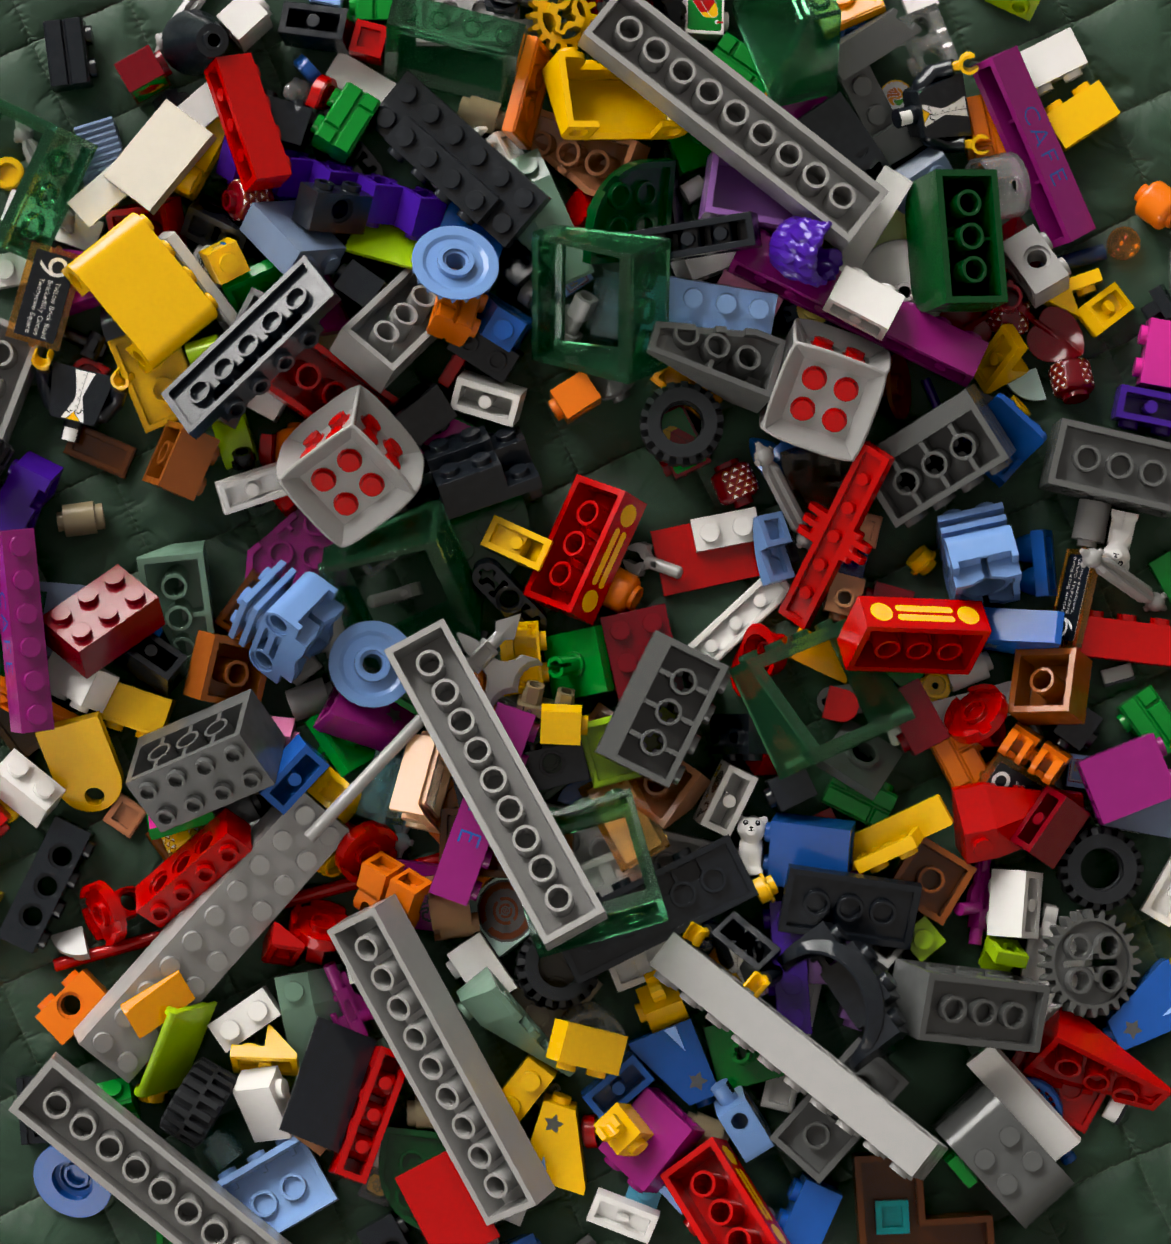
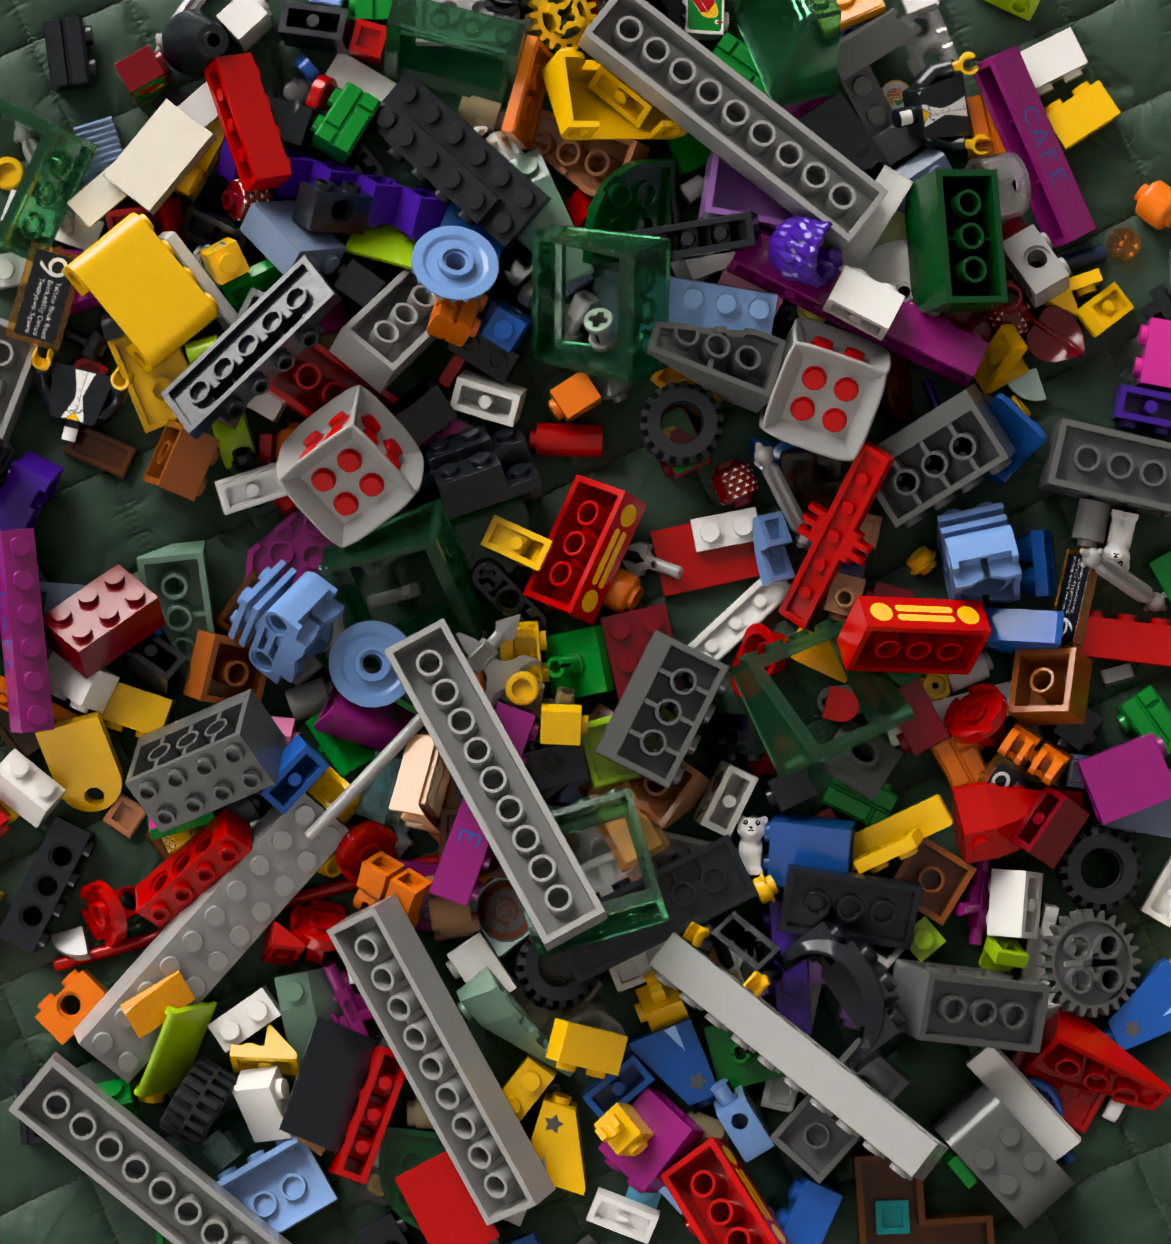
hat [33,1145,112,1218] -> none
dark tan brick [56,501,106,538] -> none
red tile [581,1114,600,1149] -> none
dark red head [1048,357,1095,405] -> none
none -> yellow tile [505,671,540,706]
none -> red brick [529,423,603,457]
none -> light grey bush [583,308,619,352]
none -> yellow slope [587,64,654,128]

